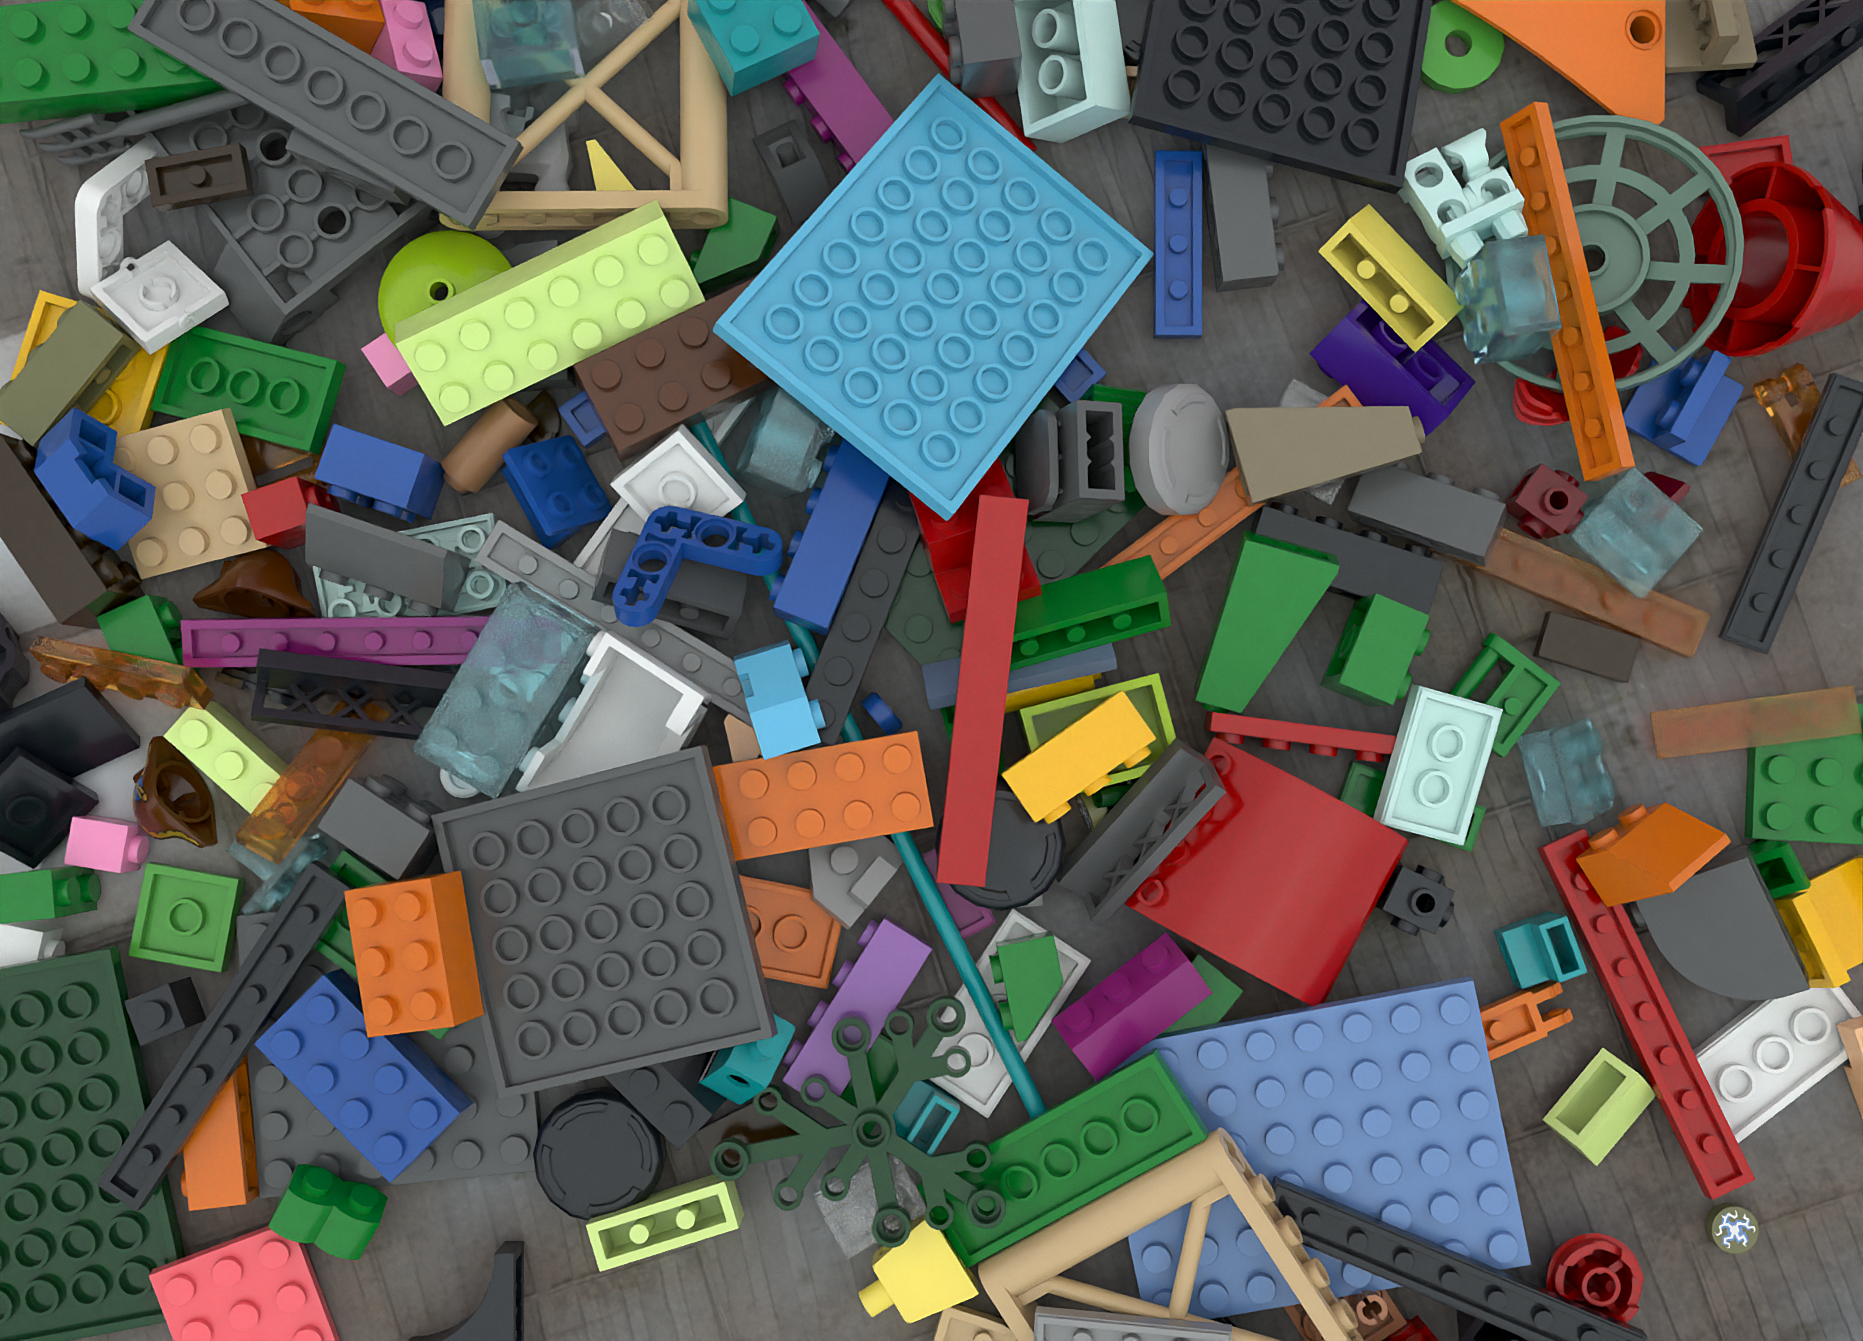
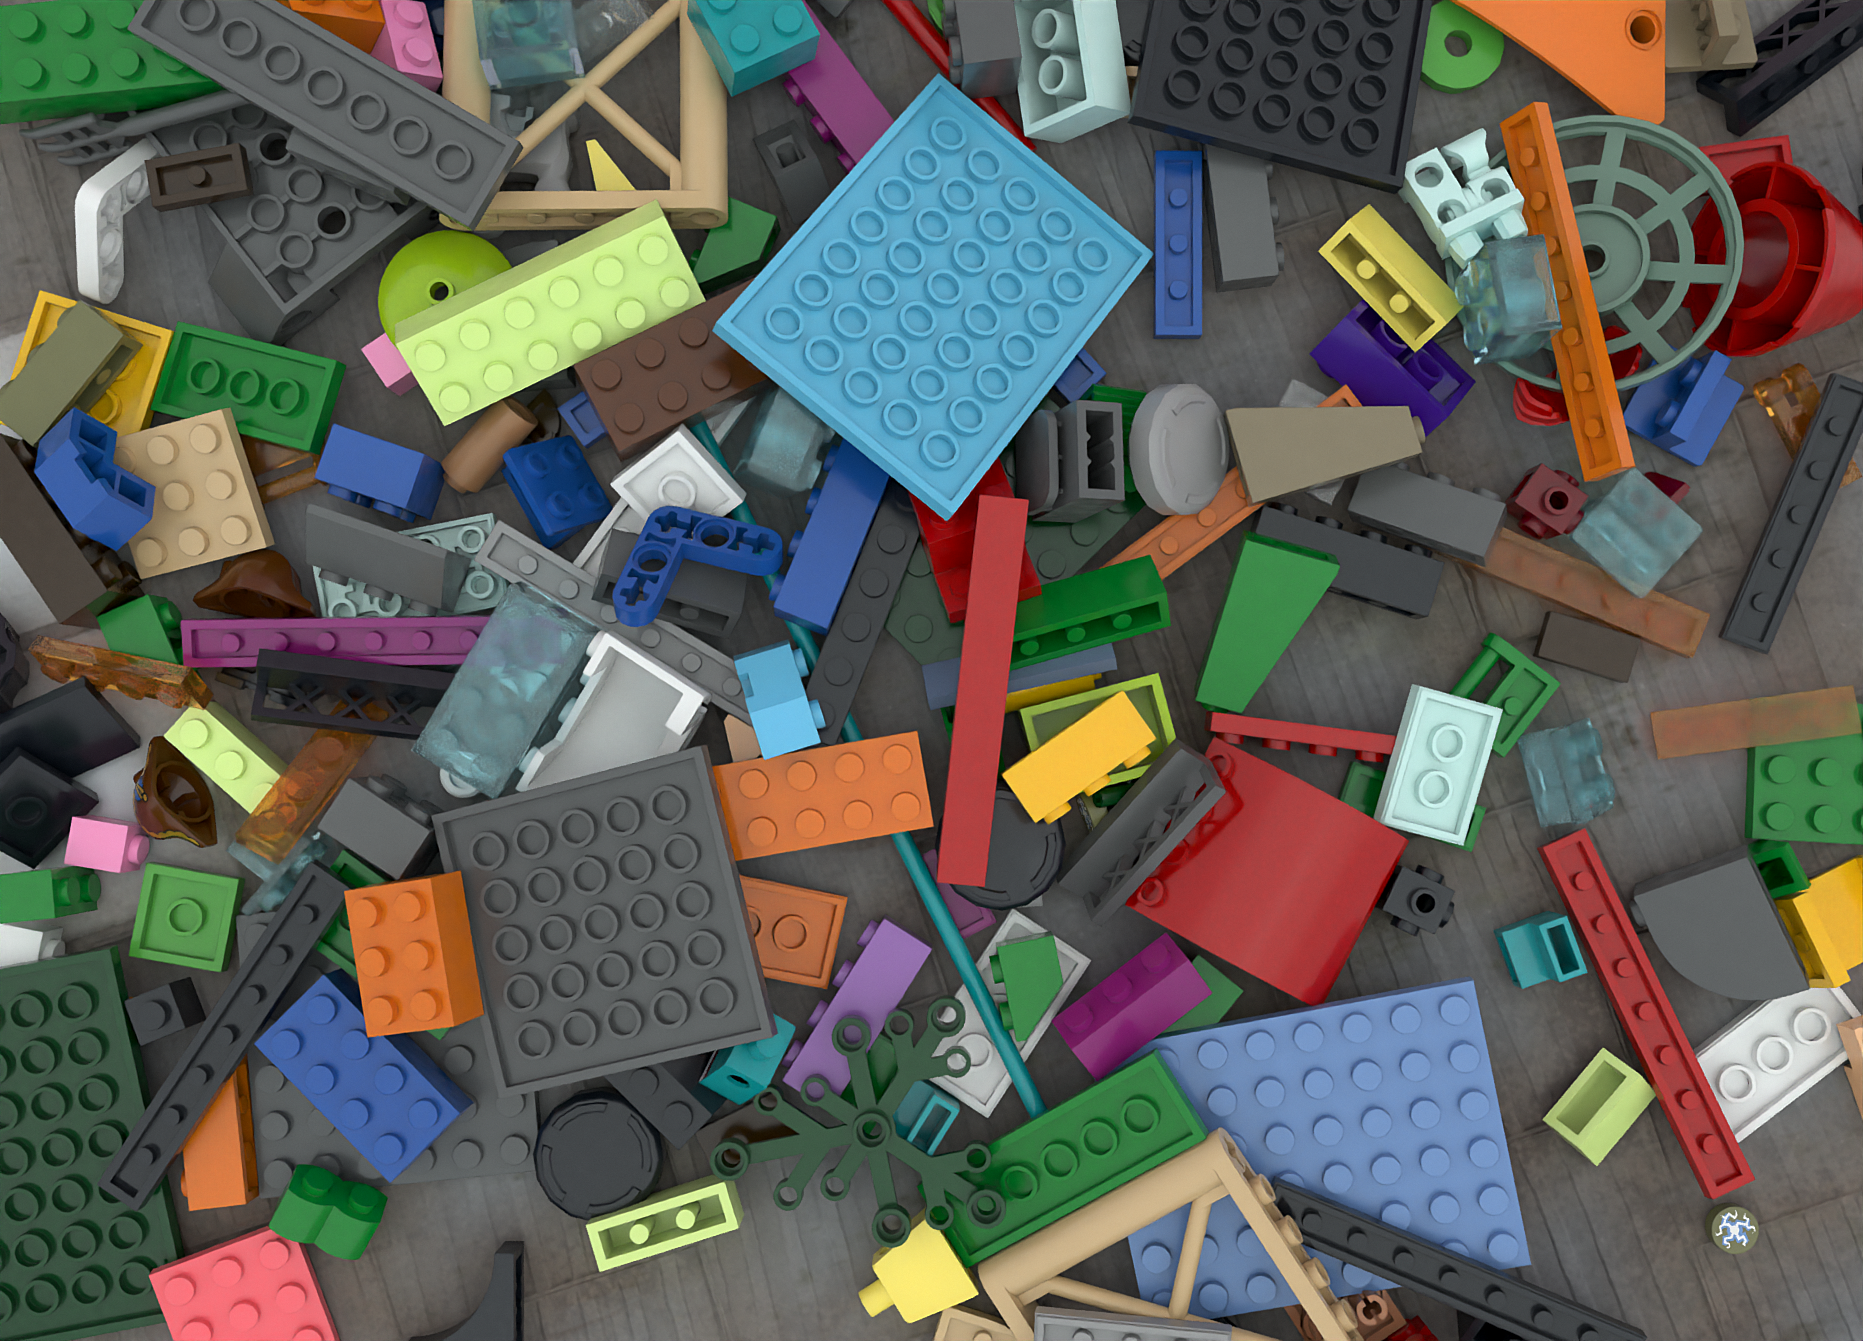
white plate [89,240,230,355] -> none
red piece [241,476,341,550] -> none
light grey plate [806,835,903,930] -> none
clear plate [813,1152,927,1259] -> none
blue tile [860,692,903,735] -> none
green brick [1320,593,1430,707] -> none
orange hinge [1479,980,1573,1061] -> none
red cone [1547,1233,1644,1323] -> none
orange slope [1576,802,1731,907] -> none

